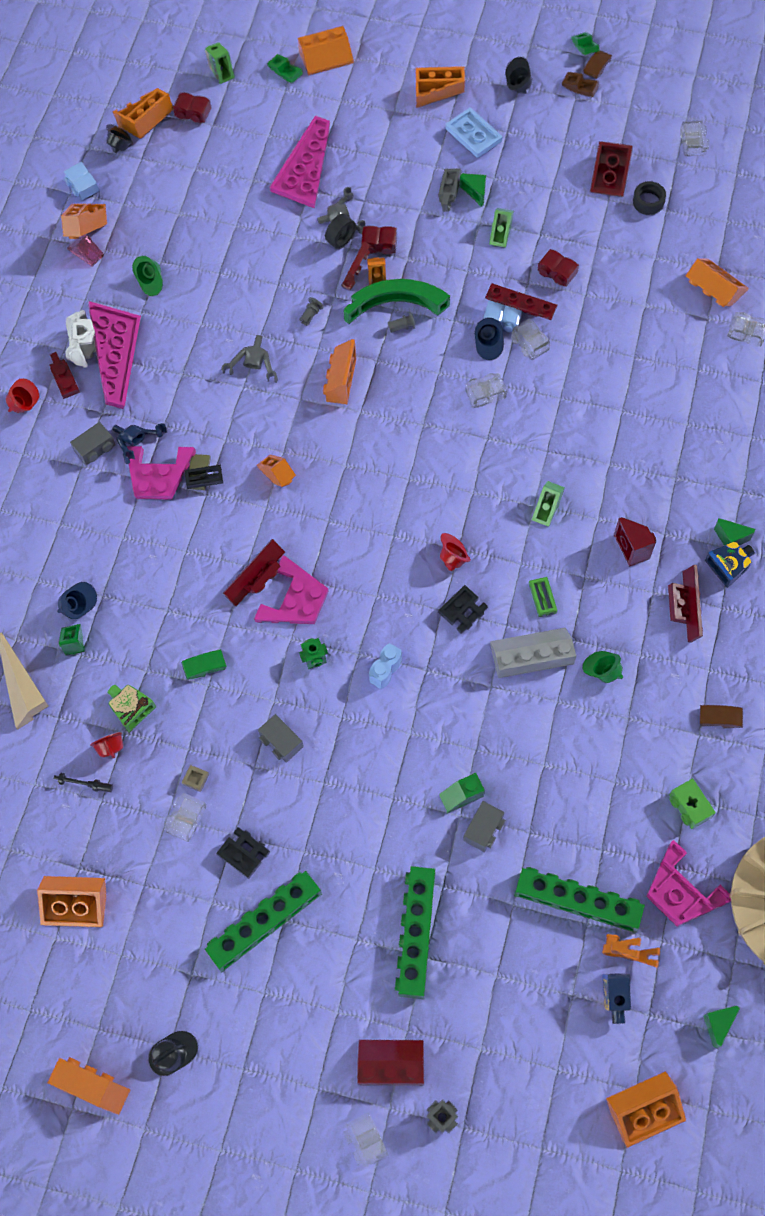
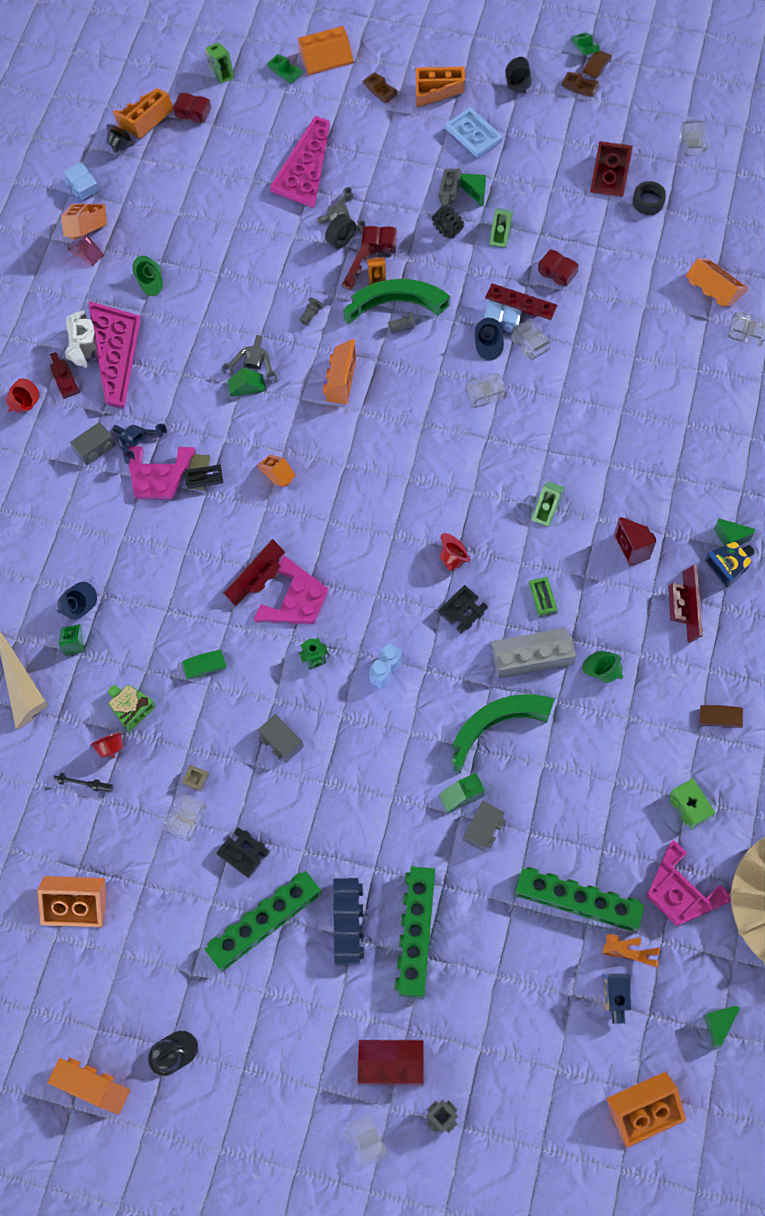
none -> green slope [228,367,265,397]
none -> dark blue brick [333,878,364,966]
none -> reddish brown slope [363,72,398,103]
none -> black tyre [432,205,464,239]
none -> green arch [451,694,555,773]

